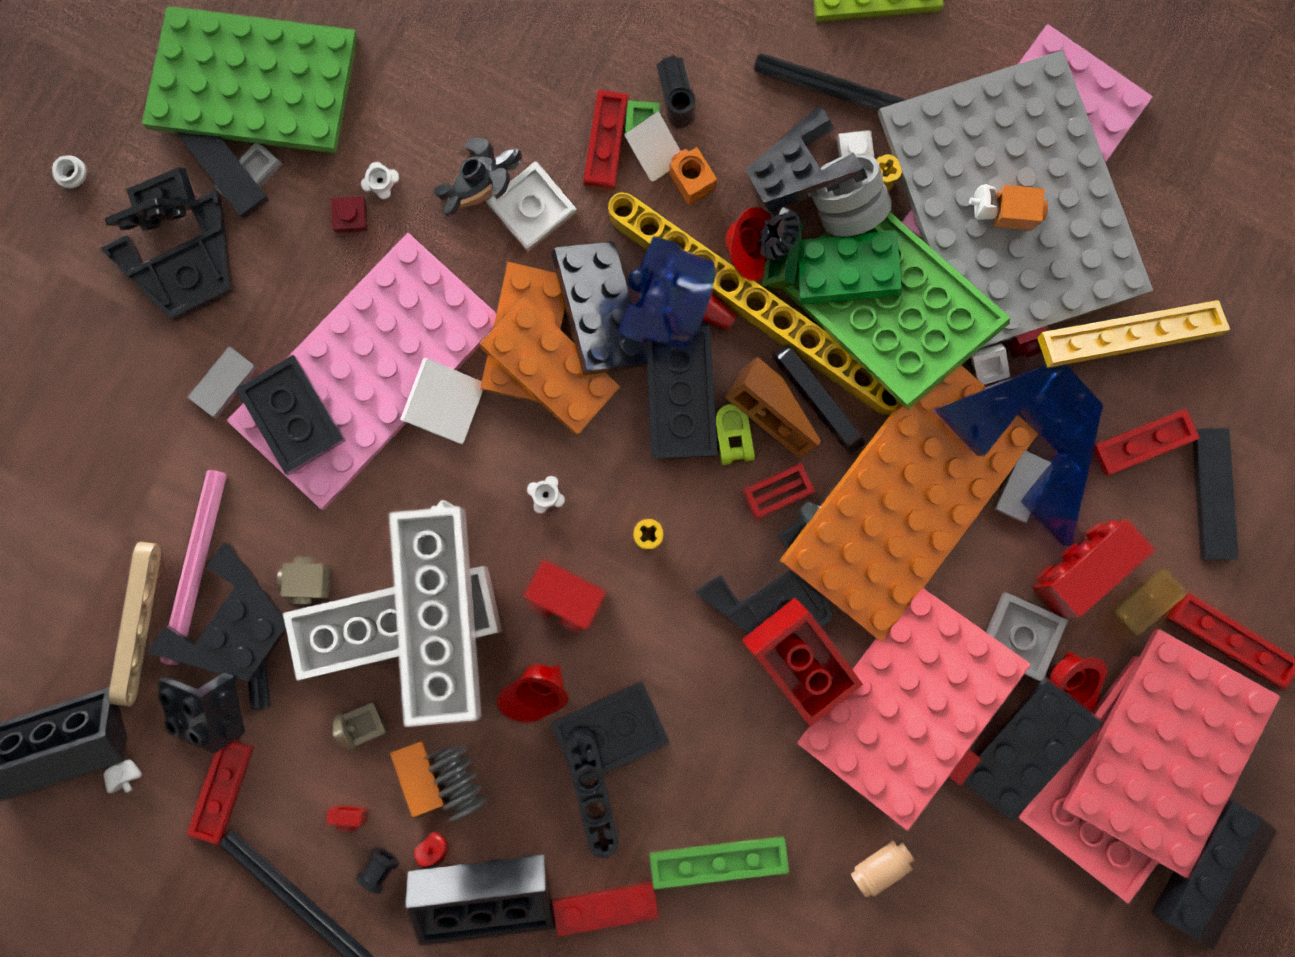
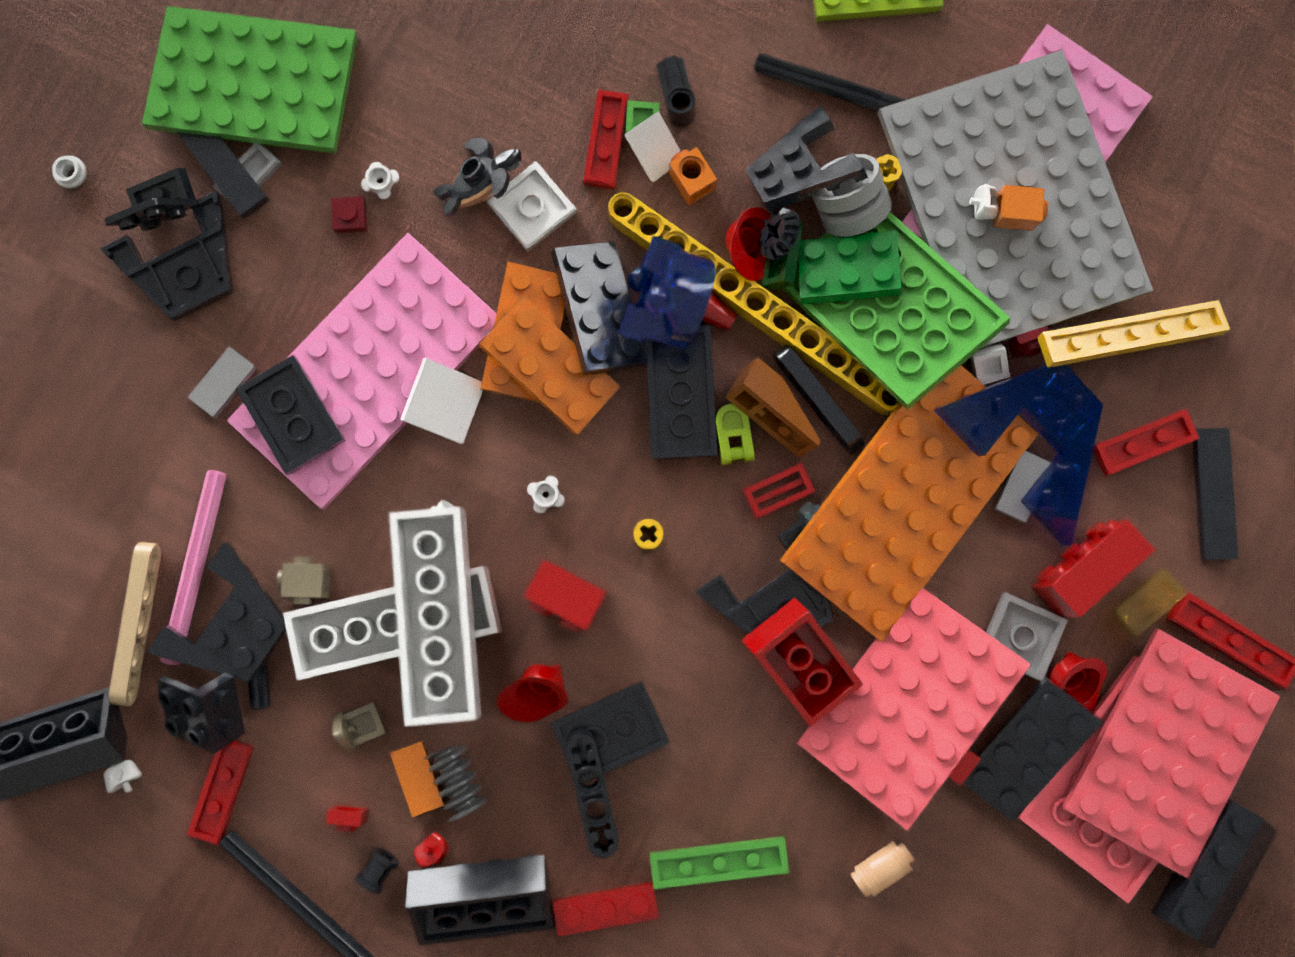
white plate [837,130,874,158] -> none

